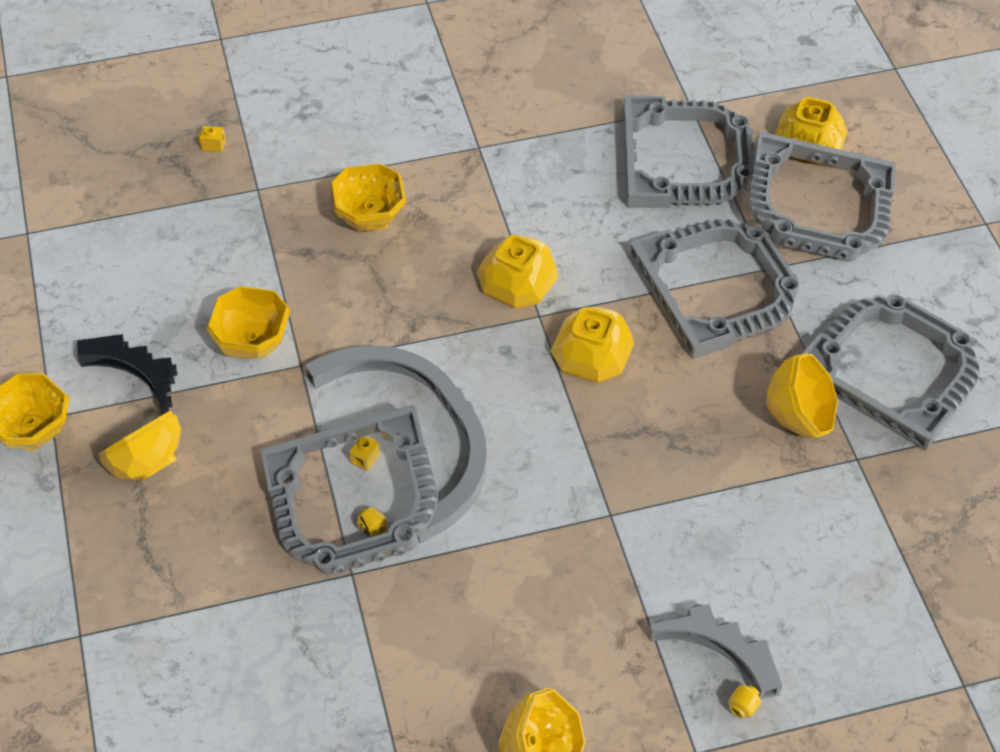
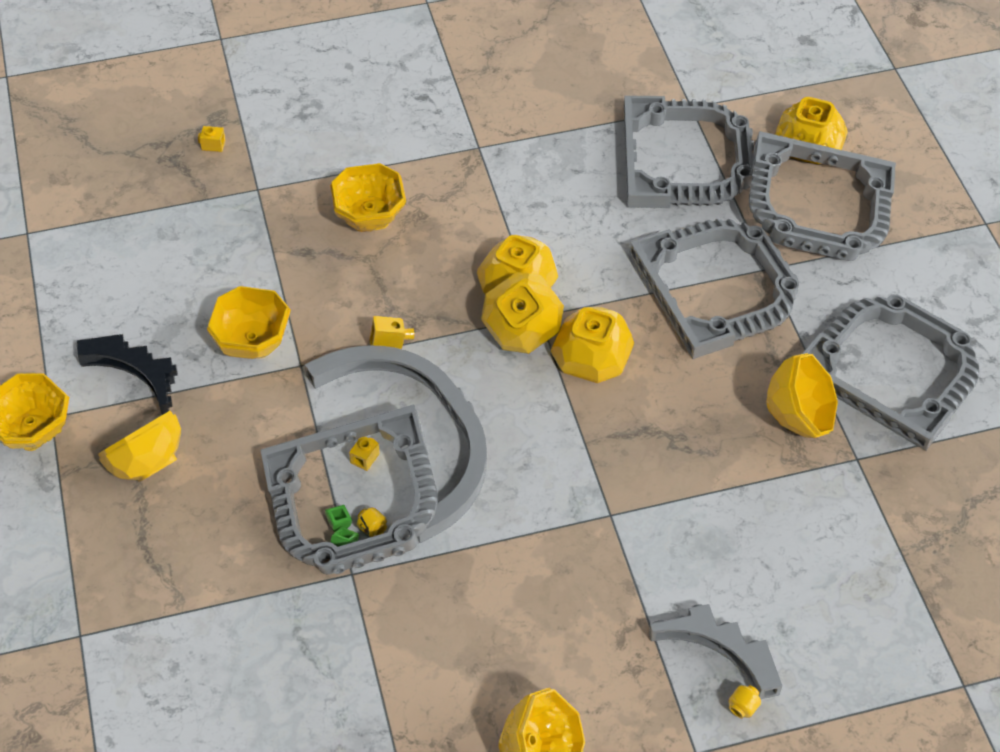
none -> bright green brick [325,505,352,532]
none -> bright green brick [331,527,359,547]
none -> yellow torso [369,316,414,349]
none -> yellow rock [481,272,564,354]

